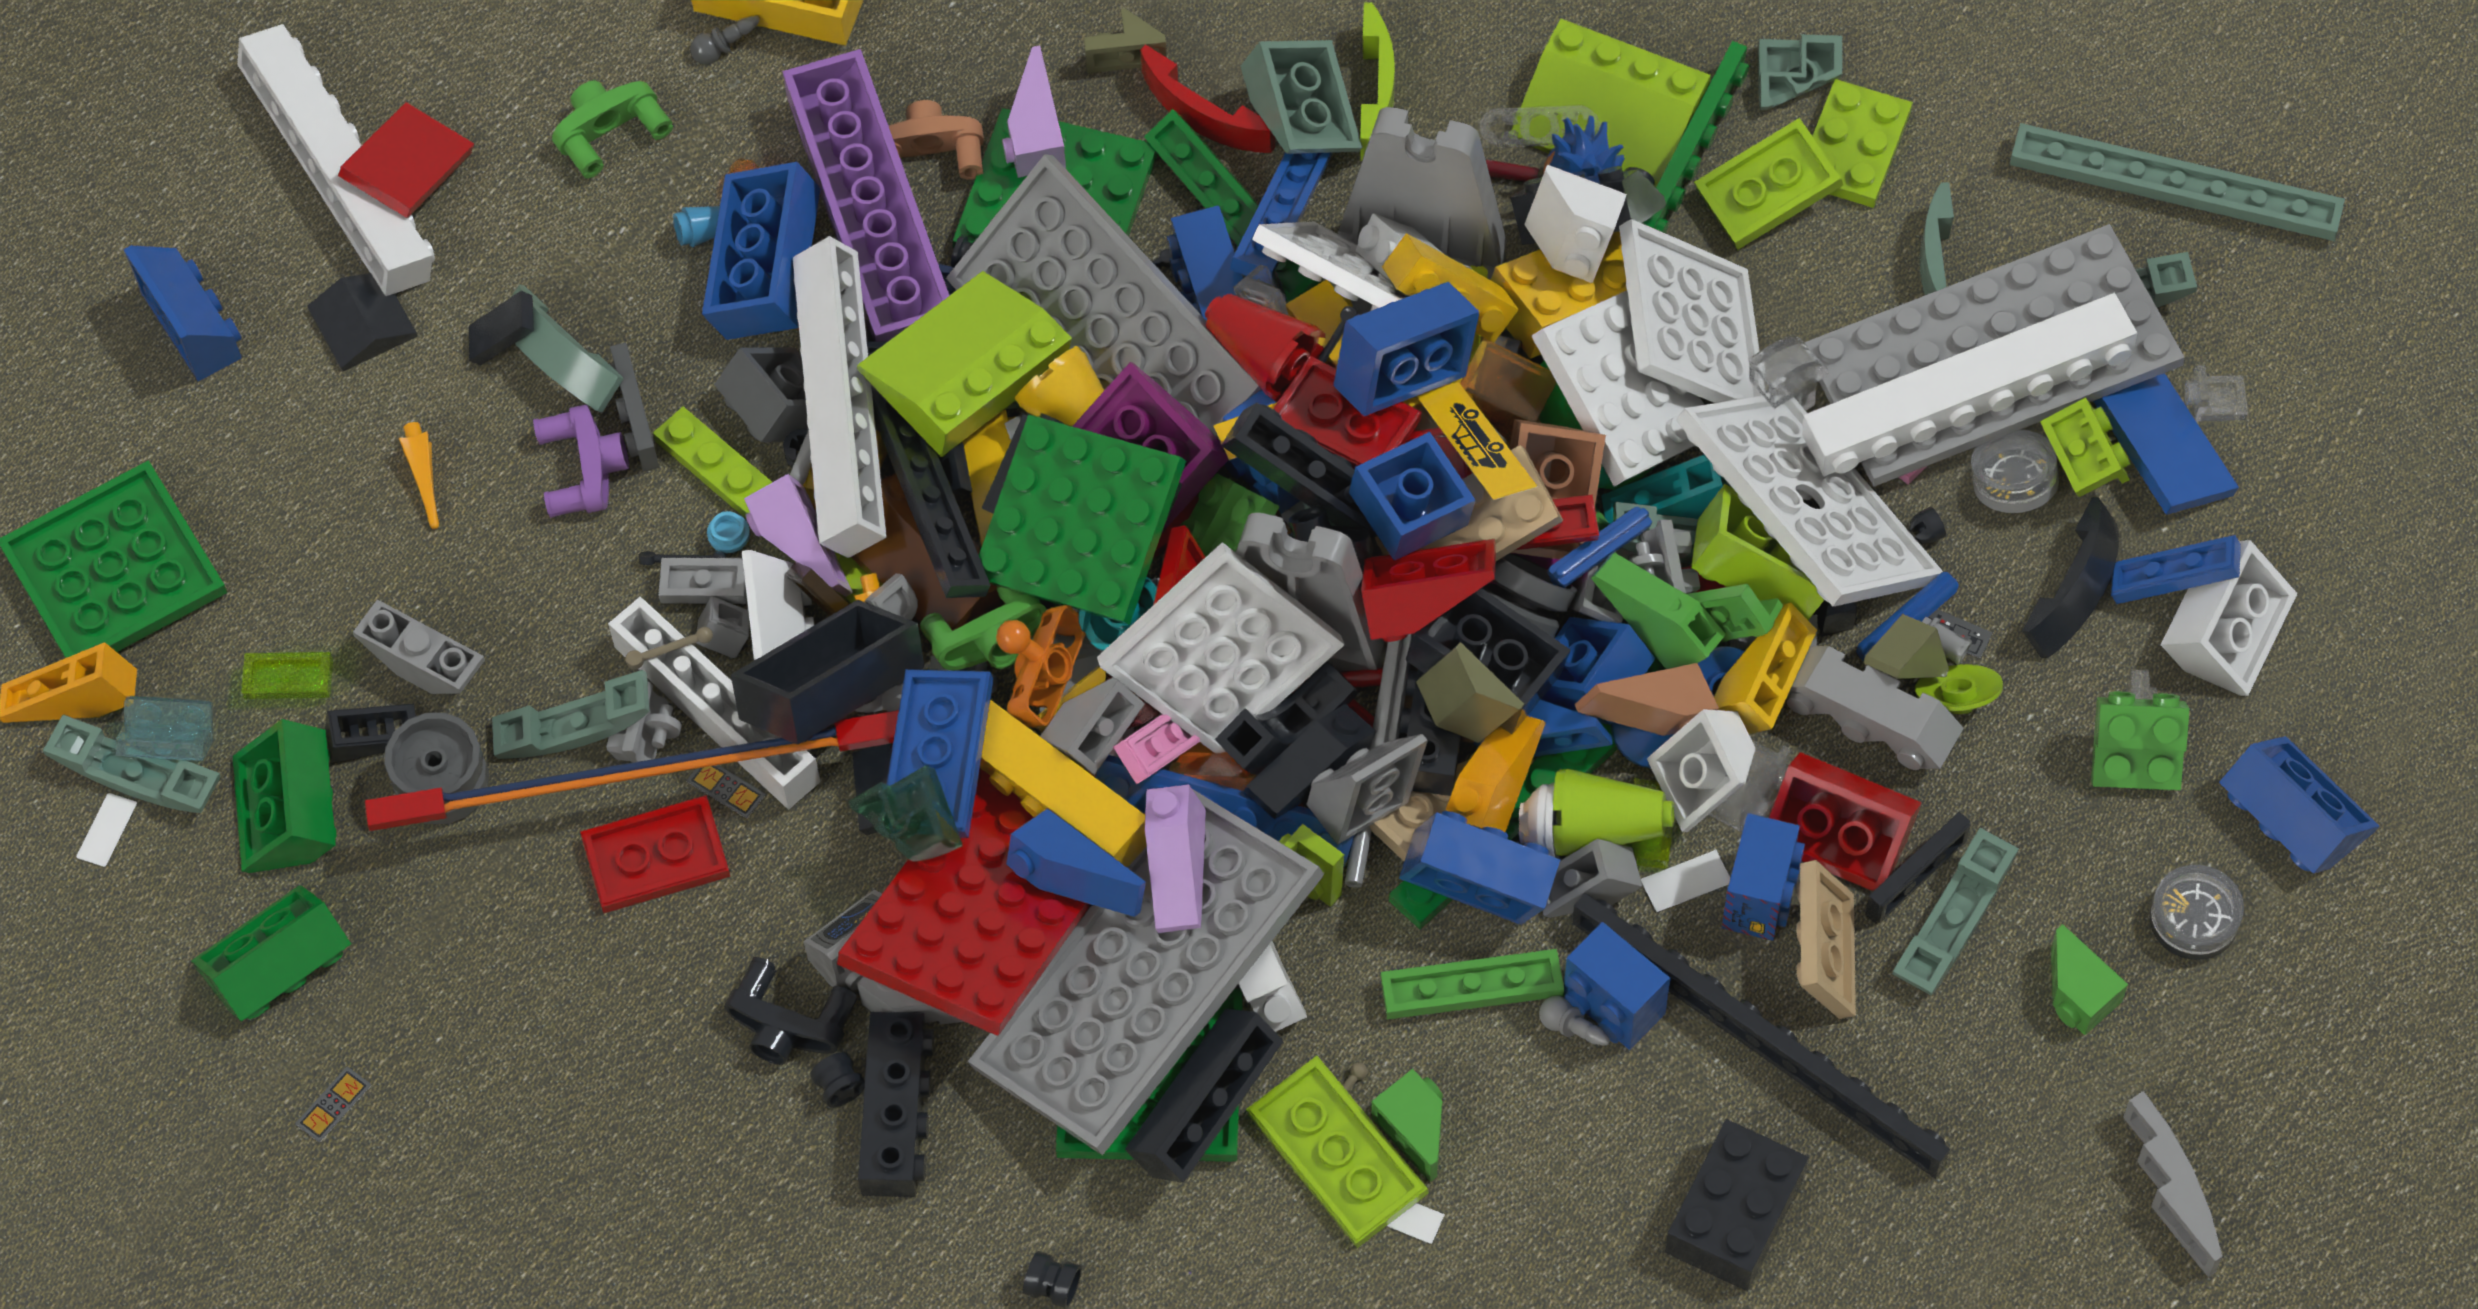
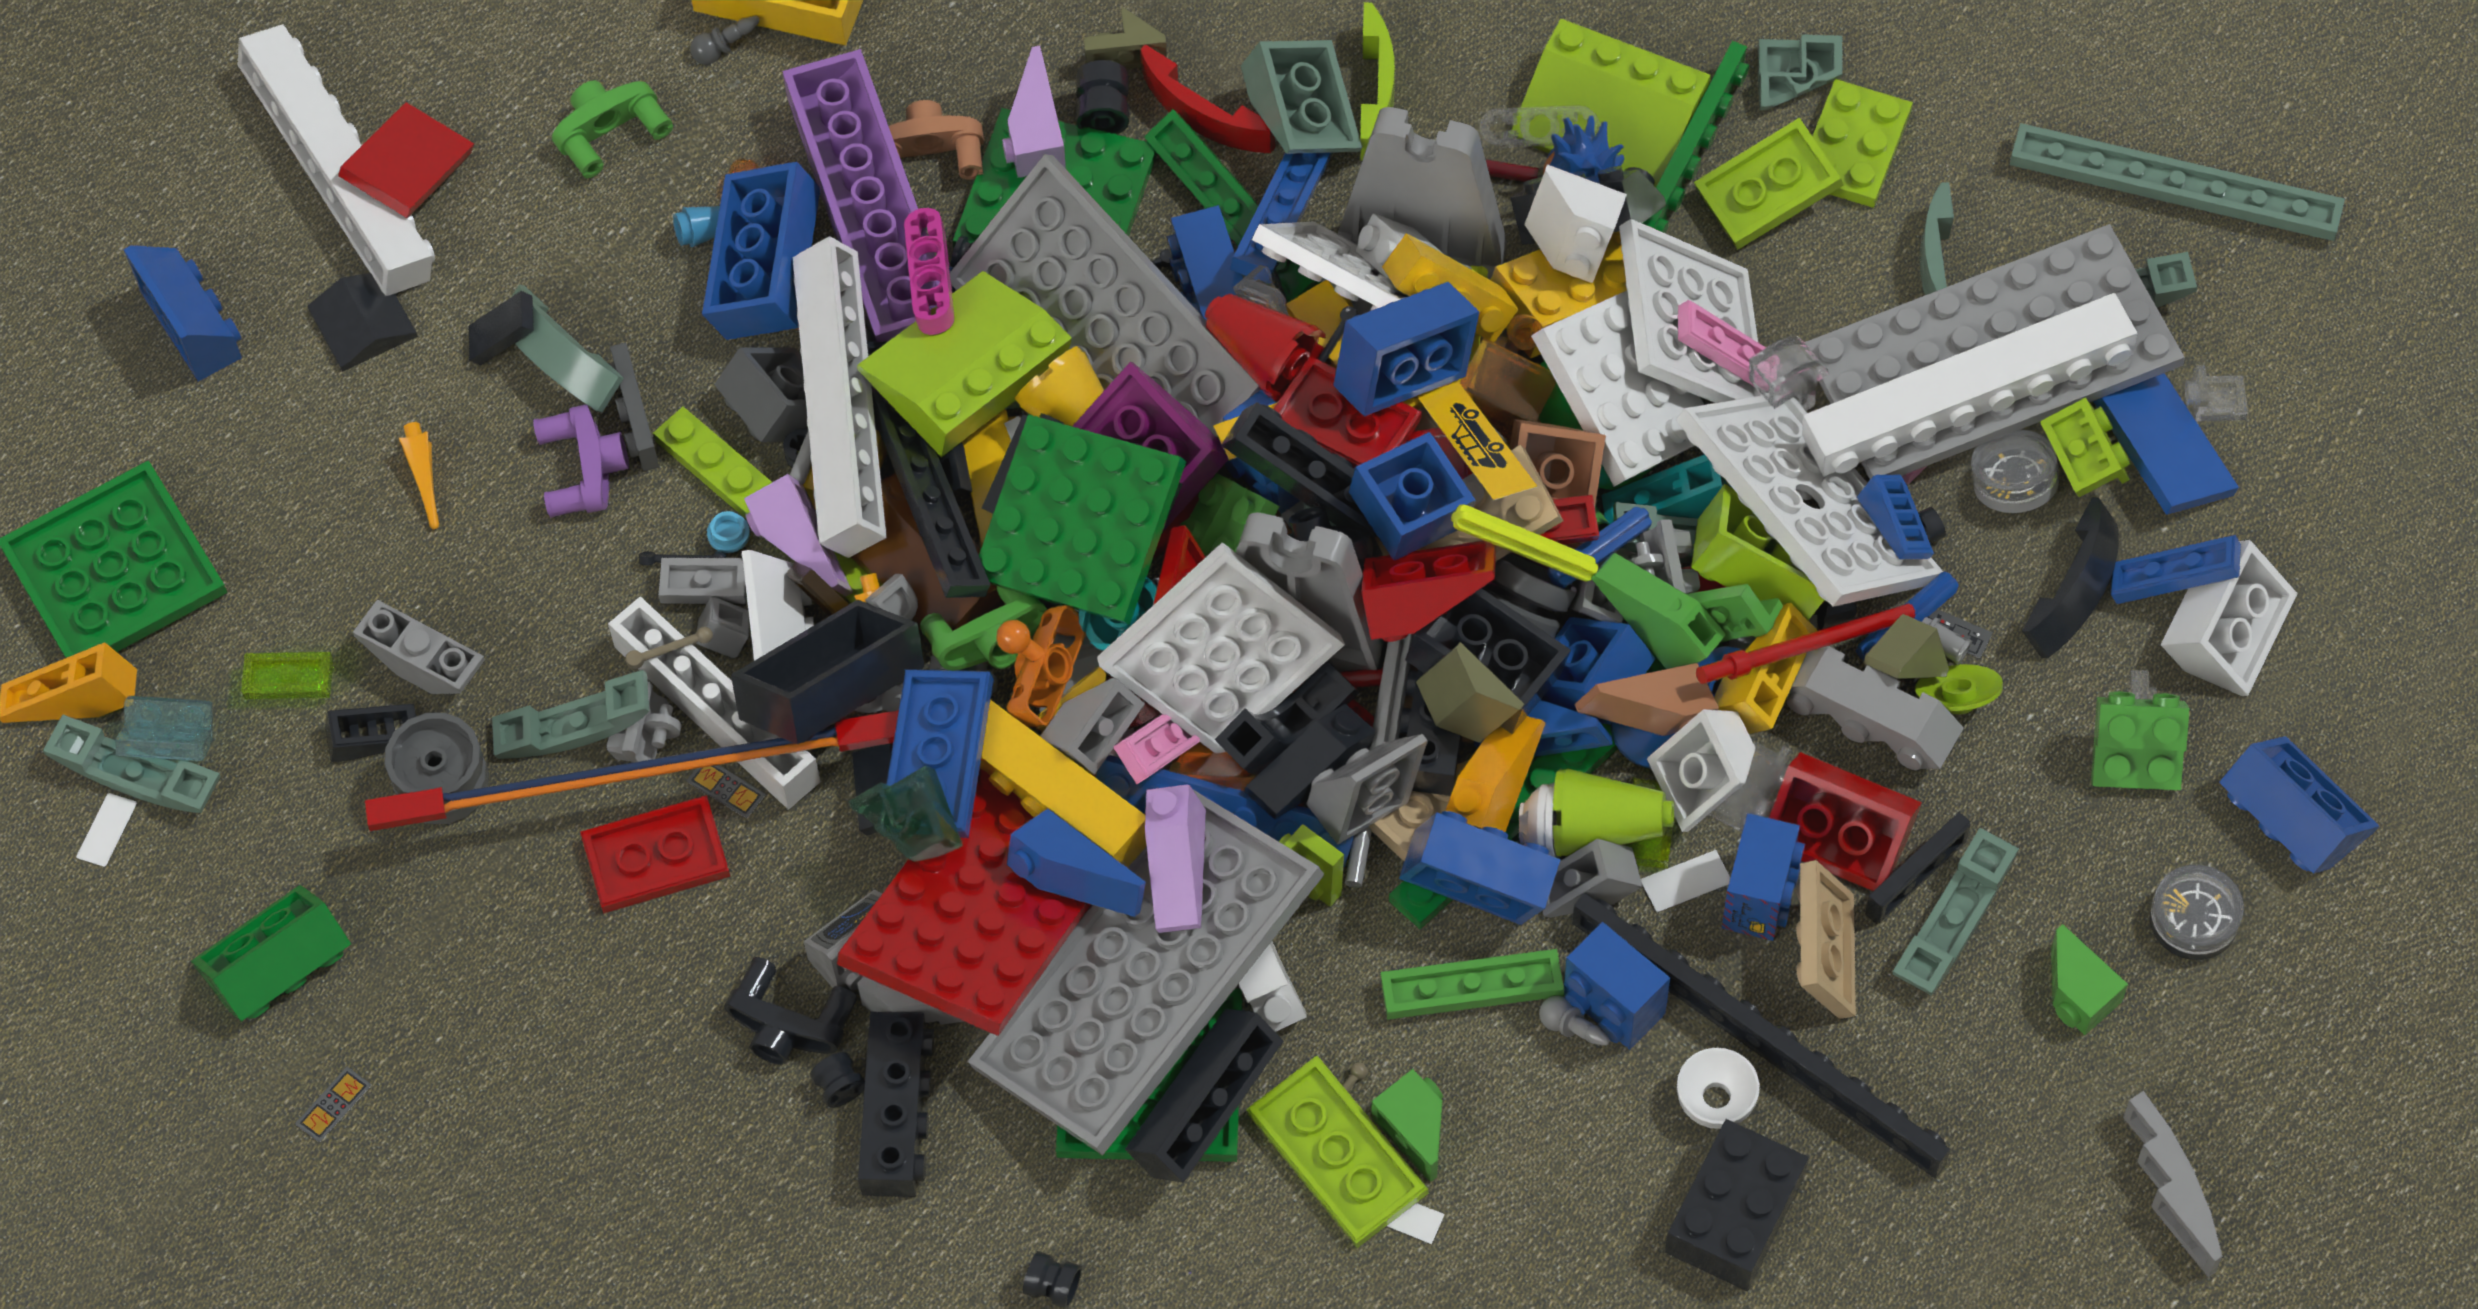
green slope [233,719,337,873] -> none
none -> dark pink beam [904,208,955,335]
none -> black wheel [1076,60,1129,134]
none -> neon yellow axle [1451,504,1598,582]
none -> clear orange hinge [1507,314,1543,350]
none -> white piece [1677,1048,1760,1129]
none -> bright pink tile [1678,300,1777,394]
none -> red bar [1696,603,1915,684]
none -> blue slope [1857,475,1934,559]

